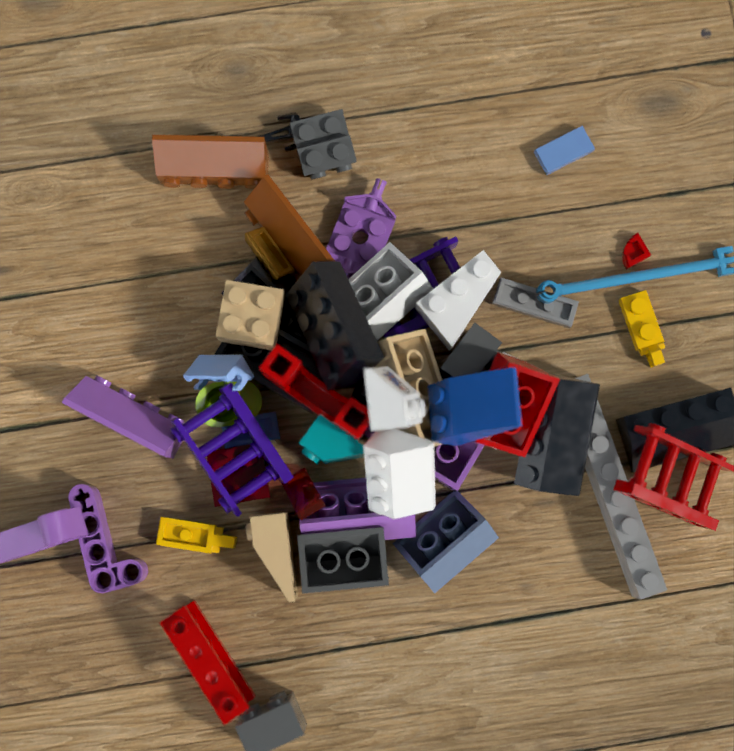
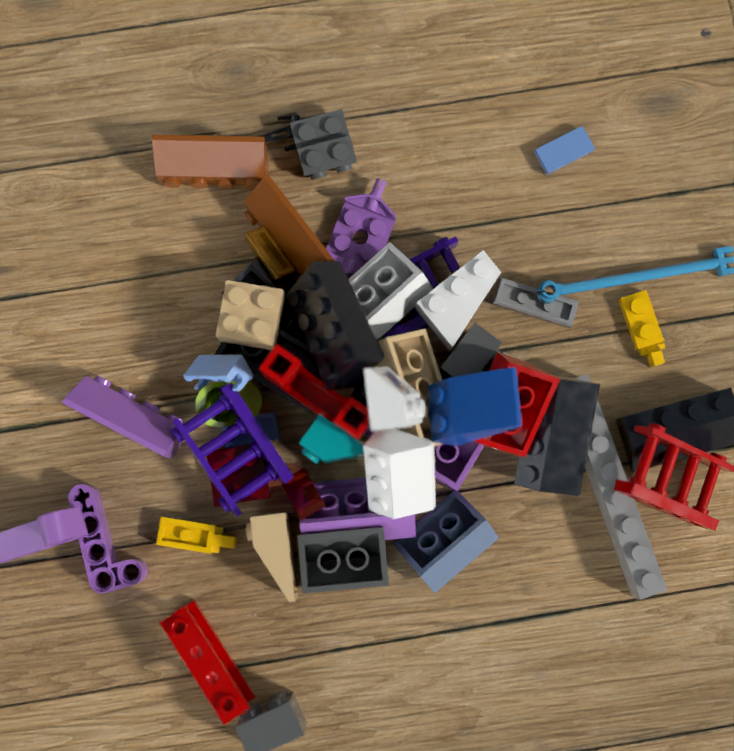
red tile [622,232,652,270] -> none

